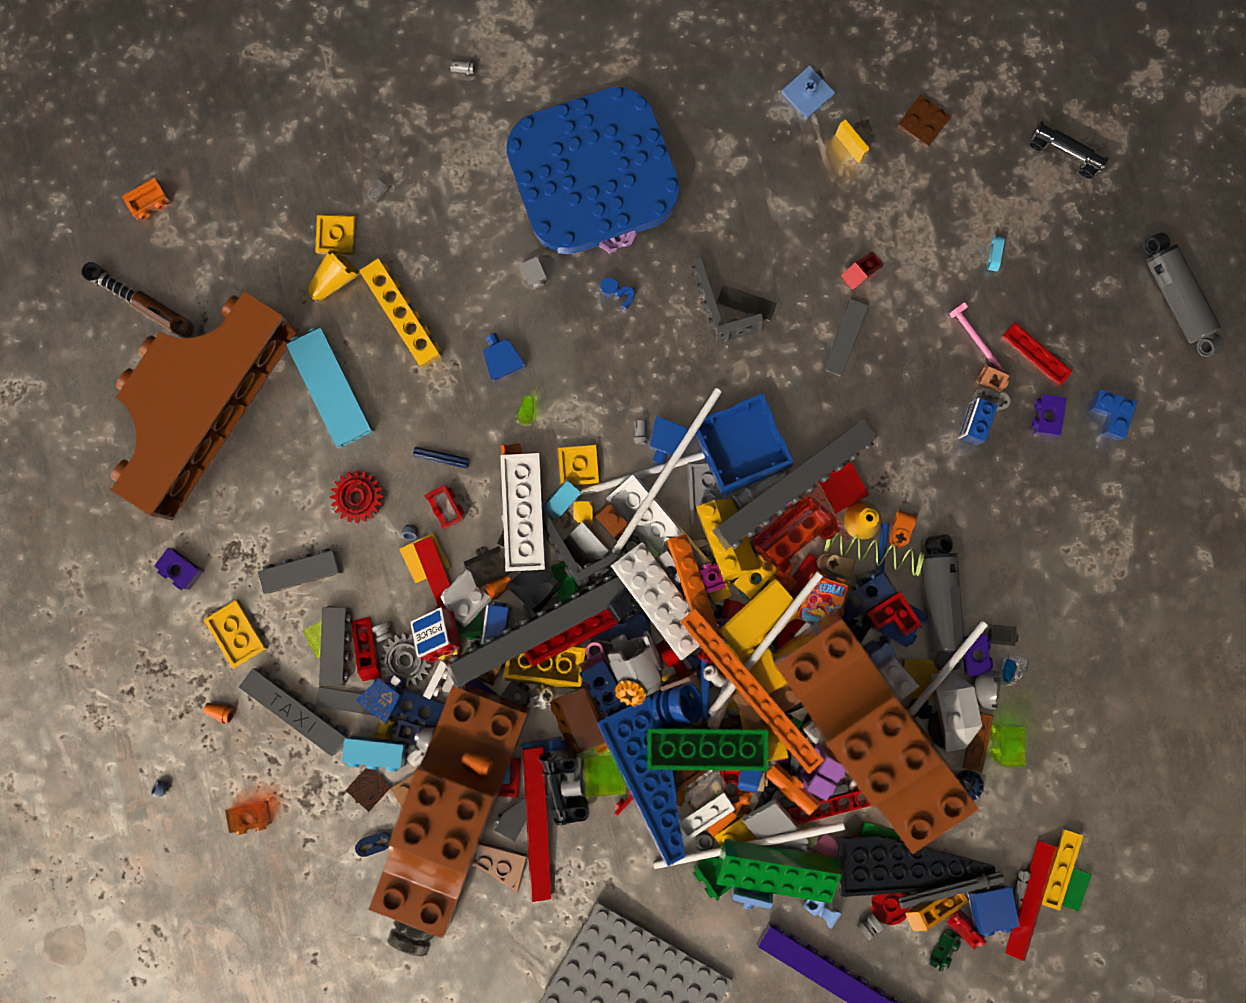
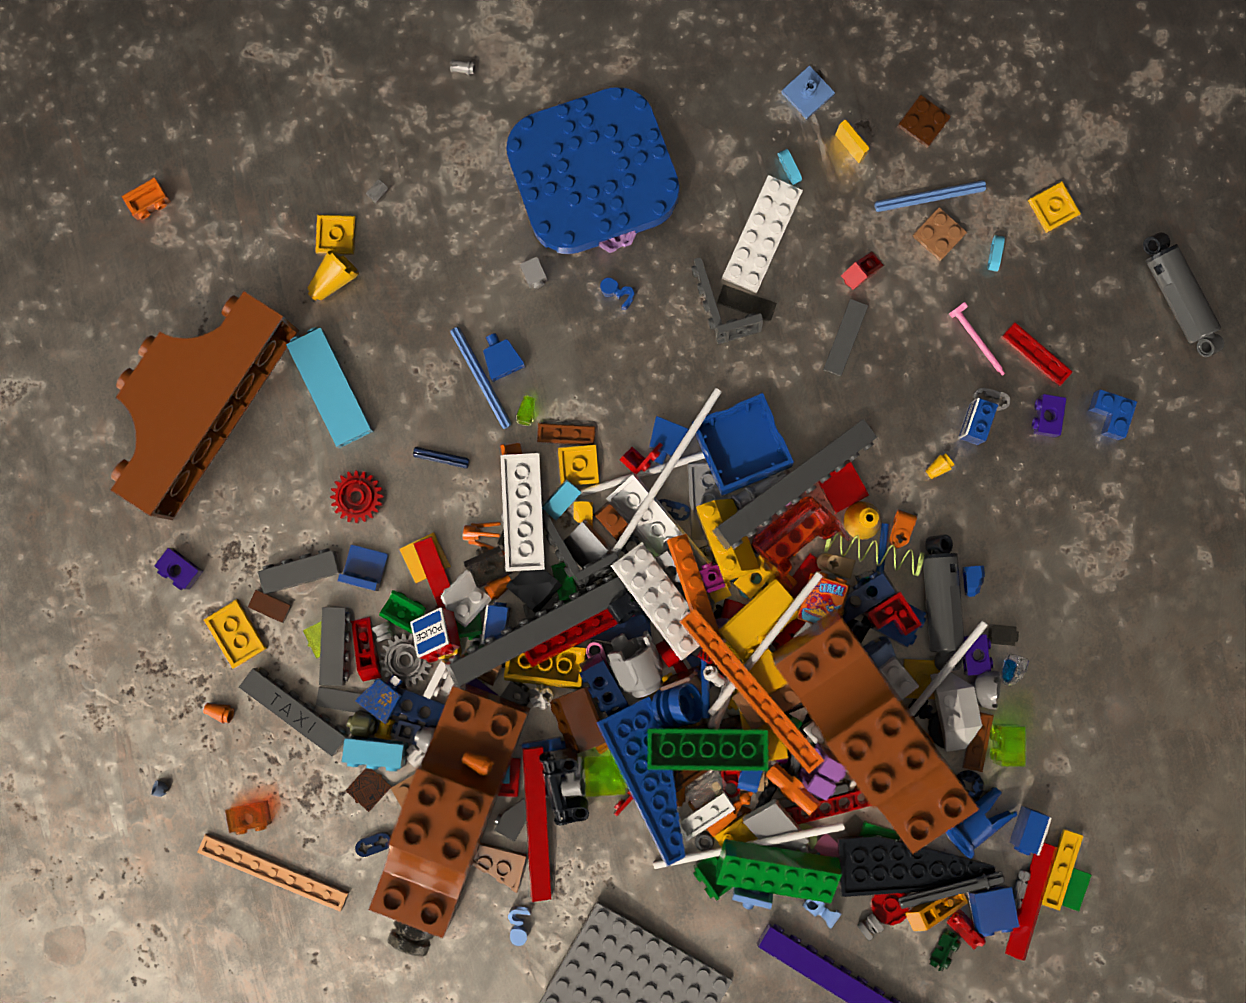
piece [81,262,194,338] -> none
yellow brick [359,259,441,369] -> none
sand blue hinge [401,524,418,540] -> none
red window [424,485,465,530] -> none
light orange gear [614,681,646,707] -> none
light grey pin [633,420,648,445] -> none
nougat brick [977,363,1010,393] -> none
black piece [1028,121,1109,179] -> none
none -> light nougat tile [197,833,349,912]
none -> reddish brown tile [248,590,292,623]
none -> blue bracket [338,545,388,591]
none -> olive head [347,711,377,738]
none -> green bracket [379,590,426,634]
none -> medium blue axle [450,327,512,429]
none -> orange plant [463,522,505,555]
none -> light blue leg [508,906,531,946]
none -> dark orange tile [537,423,595,446]
none -> red bracket [619,443,663,475]
none -> dark blue beam [658,499,690,521]
none -> white plate [722,175,803,294]
none -> medium azure beam [778,149,802,185]
none -> medium blue axle [875,180,986,212]
none -> medium nougat plate [913,207,967,261]
none -> yellow cone [925,453,955,479]
none -> blue piece [945,786,1018,859]
none -> blue rock [962,565,985,597]
none -> blue piece [1009,805,1052,856]
none -> yellow tile [1028,181,1081,233]

